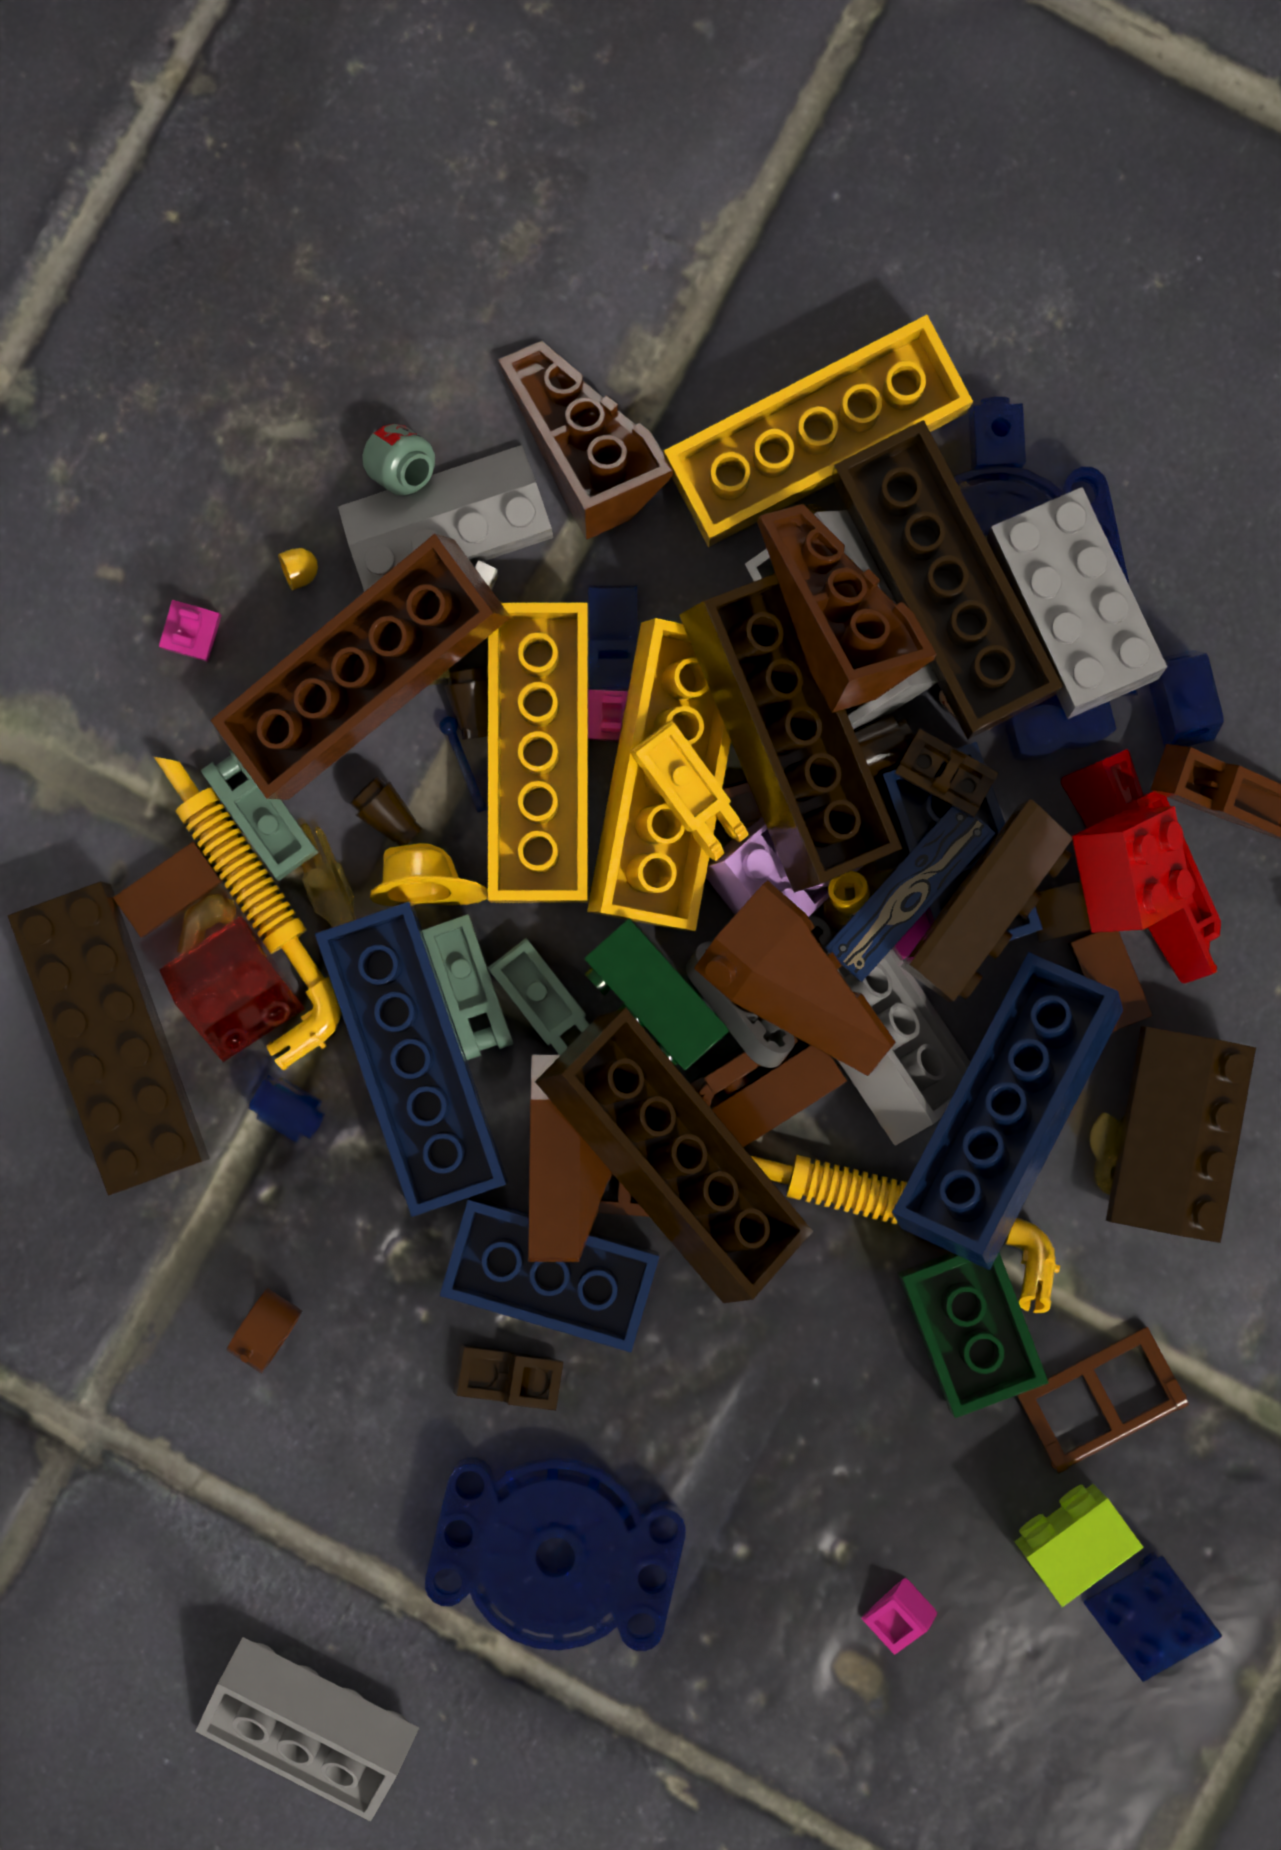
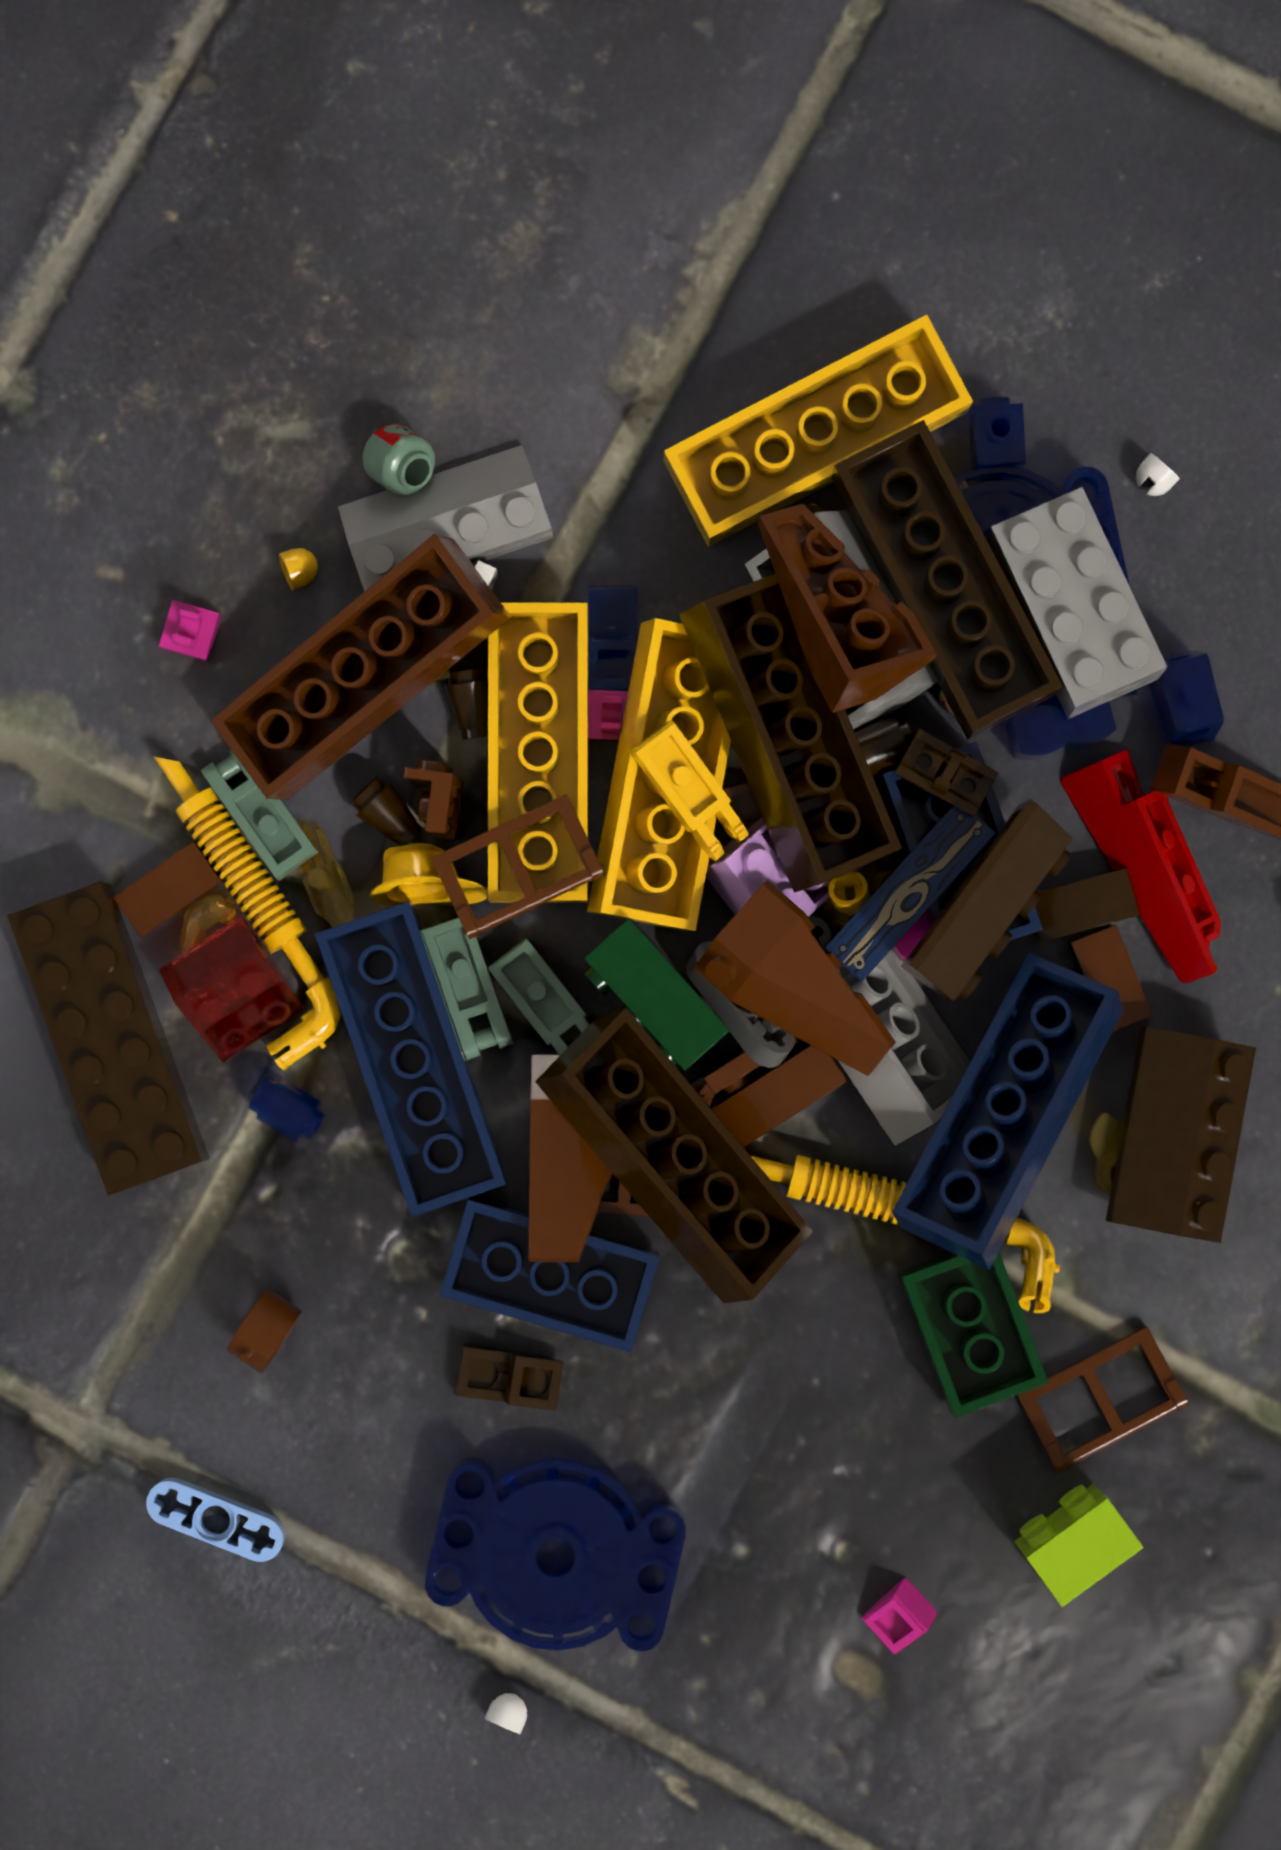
light grey slope [195,1637,419,1822] -> none
clear blue hinge [439,716,487,813] -> none
reddish brown wedge [498,341,673,540] -> none
red brick [1072,806,1194,933] -> none
clear blue hinge [1084,1552,1222,1682] -> none
none -> light blue beam [146,1477,285,1562]
none -> reddish brown bracket [403,760,464,840]
none -> reddish brown window [431,794,605,940]
none -> white hinge [484,1693,528,1734]
none -> white hinge [1136,453,1180,496]

